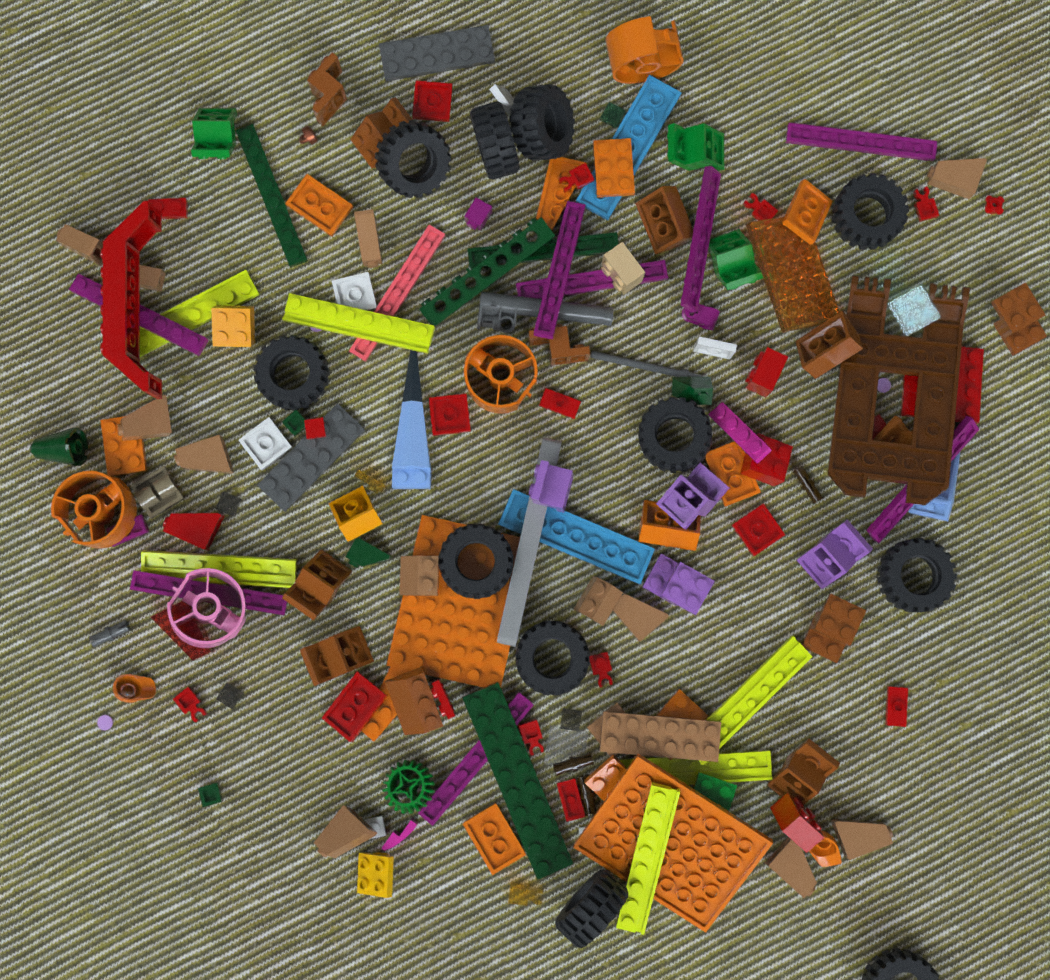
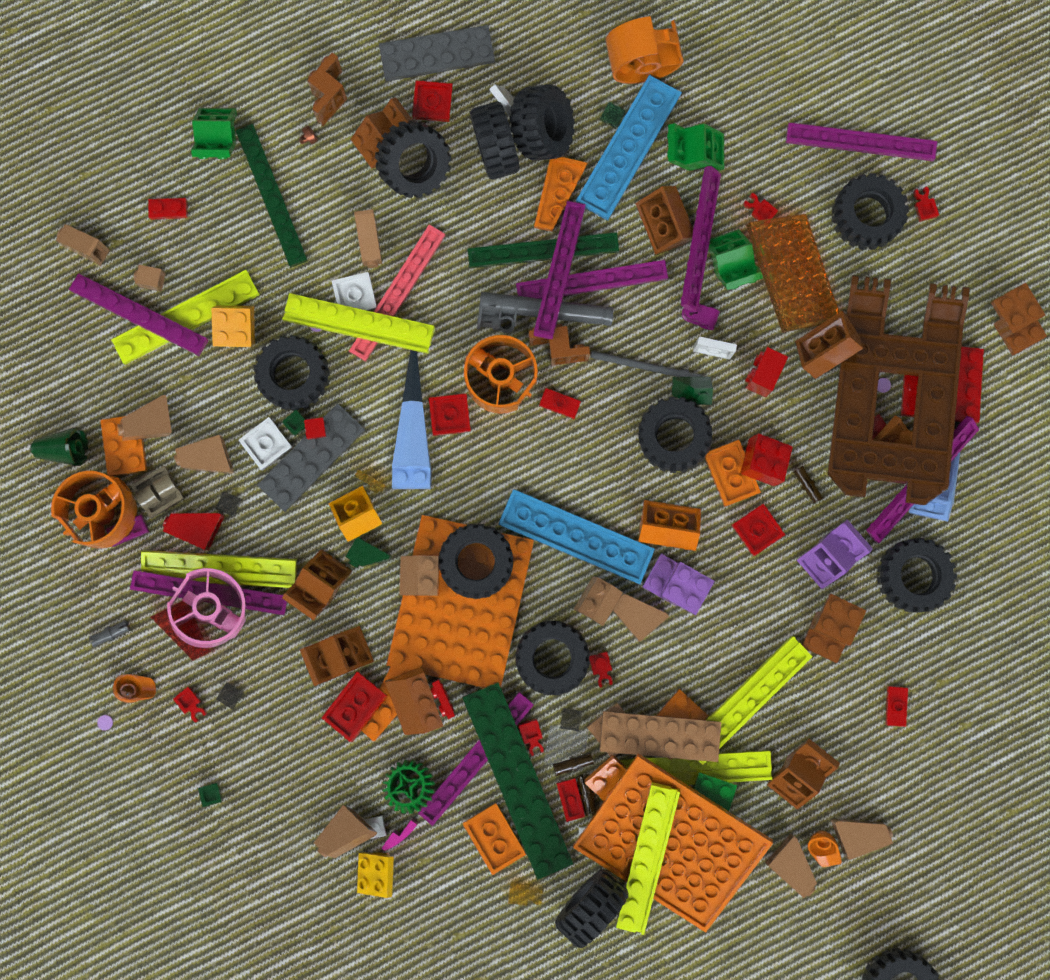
red slope [100,201,162,399] -> none
orange plate [285,174,353,237] -> none
dark green brick [419,217,555,327] -> none
magenta brick [464,198,492,231] -> none
light grey beam [497,437,562,647] -> none
medium lavender bracket [529,460,574,513] -> none
red plate [559,163,594,193] -> none
orange plate [593,138,635,198] -> none
tan brick [601,242,645,295] -> none
medium lavender bracket [656,462,730,529] -> none
dark pink plate [708,402,772,464] -> none
red brick [770,793,824,853] -> none
orange plate [782,179,833,245] -> none
clear light blue plate [887,283,941,336] -> none
medium nougat slope [927,158,987,199] -> none
red plate [985,195,1004,215] -> none

